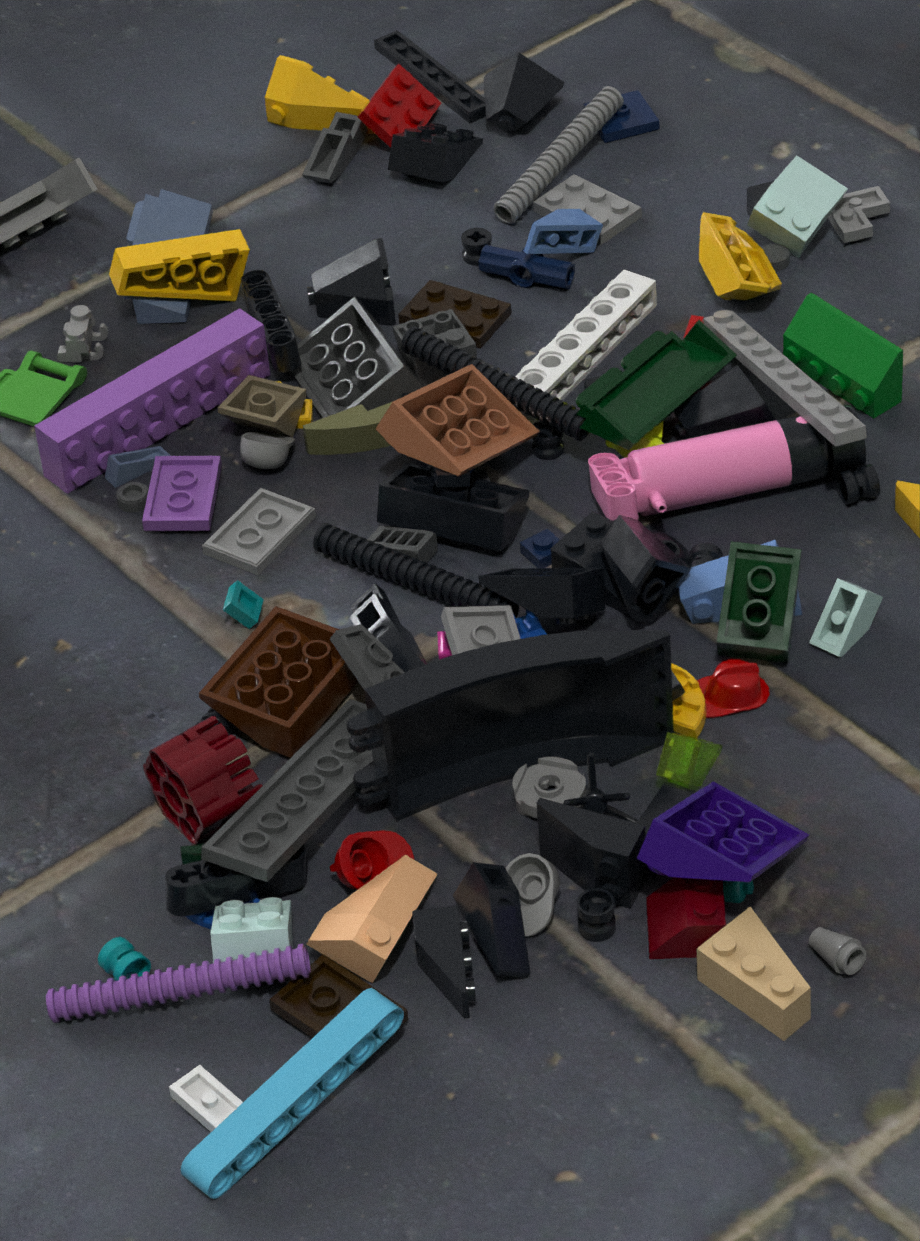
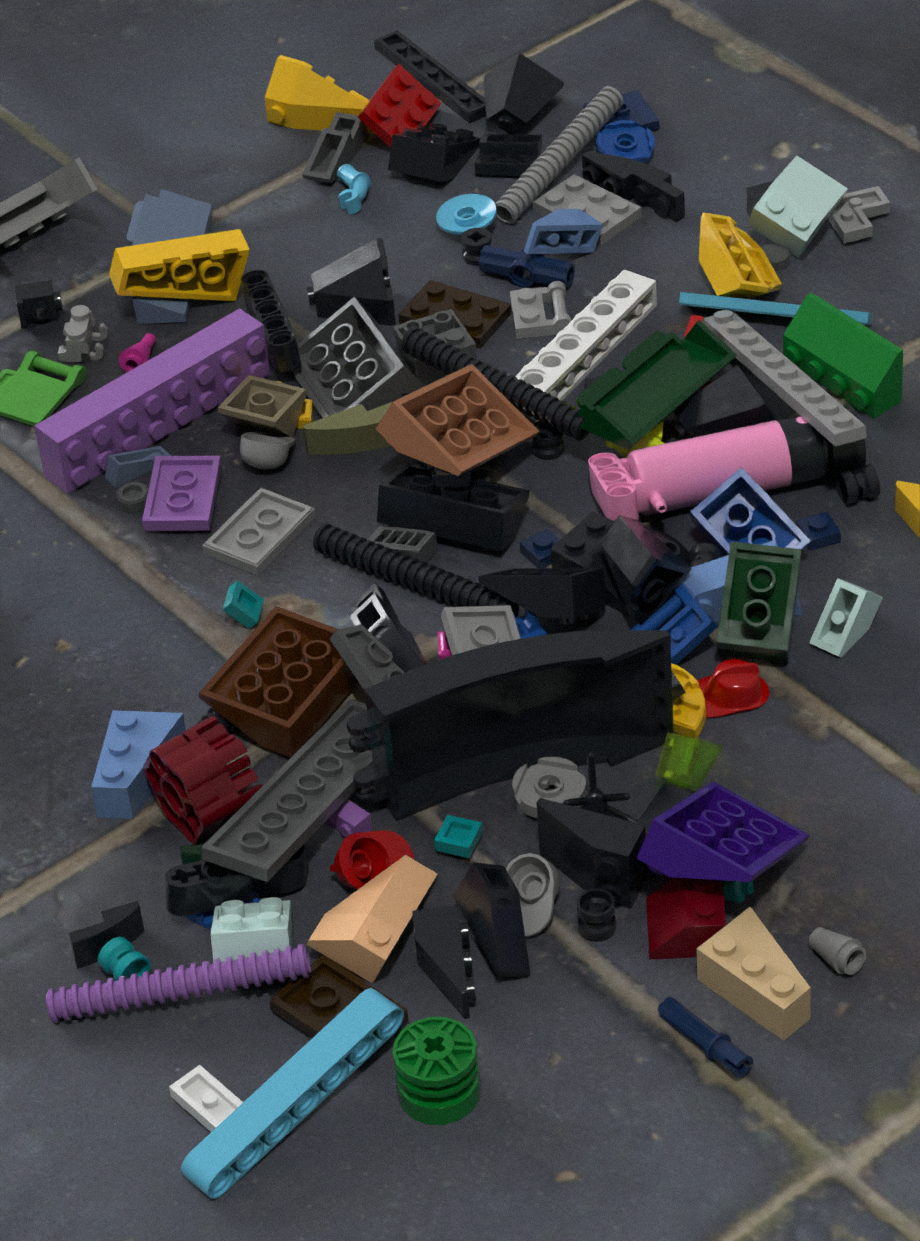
none -> black brick [15,280,63,329]
none -> black slope [68,901,145,969]
none -> medium blue wedge [91,710,186,819]
none -> dark pink cone [119,333,156,373]
none -> medium lavender piece [325,799,372,837]
none -> medium azure piece [337,164,371,215]
none -> green wheel [392,1017,481,1125]
none -> teal plate [434,815,483,858]
none -> medium azure dish [436,194,497,235]
none -> black slope [475,133,542,176]
none -> light grey plate [510,281,571,339]
none -> black slope [582,152,685,222]
none -> blue plate [596,120,655,163]
none -> blue plate [631,583,718,665]
none -> dark blue axle [658,997,753,1079]
none -> medium azure tile [679,292,873,326]
none -> blue slope [690,467,811,556]
none -> dark blue plate [796,512,841,551]

